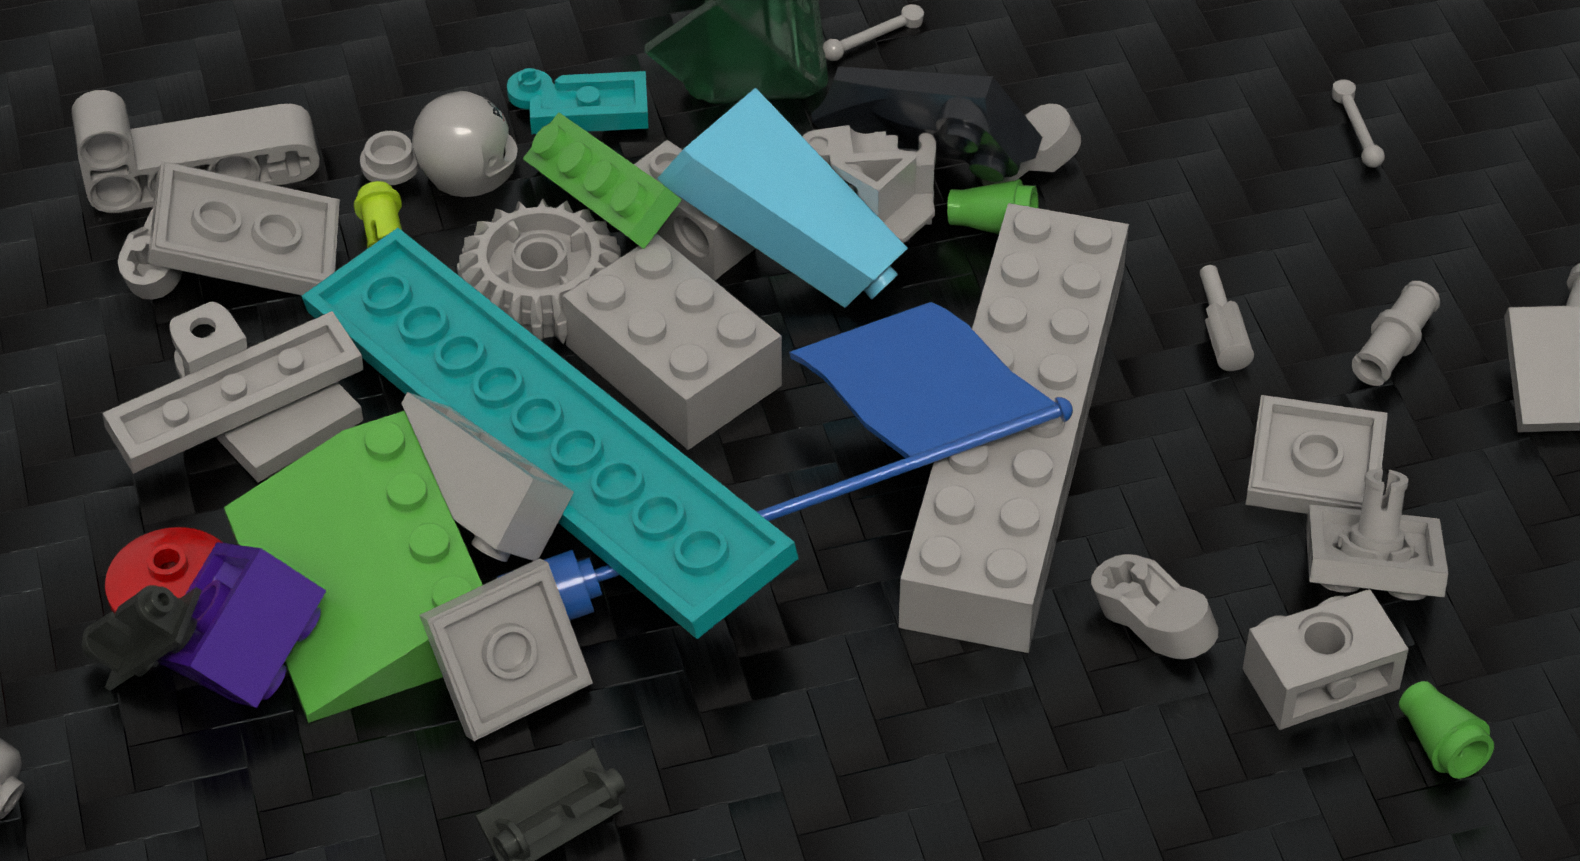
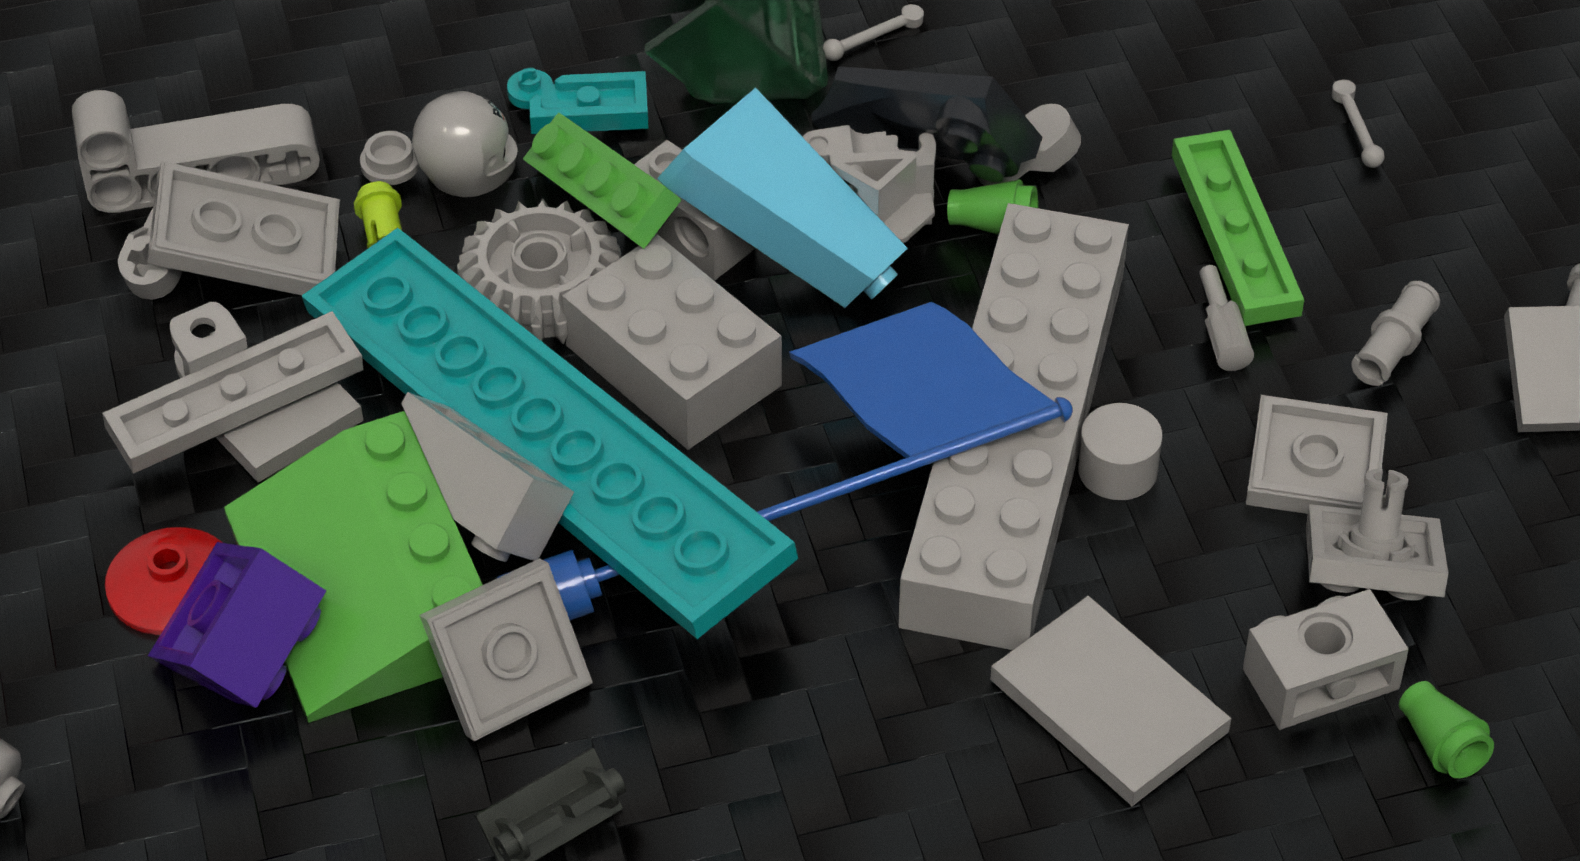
pearl dark grey hinge [82,585,202,691] -> none
light grey piece [1091,554,1219,659] -> none
none -> light grey tile [990,596,1231,806]
none -> light grey piece [1078,403,1162,500]
none -> bright green plate [1171,130,1304,326]

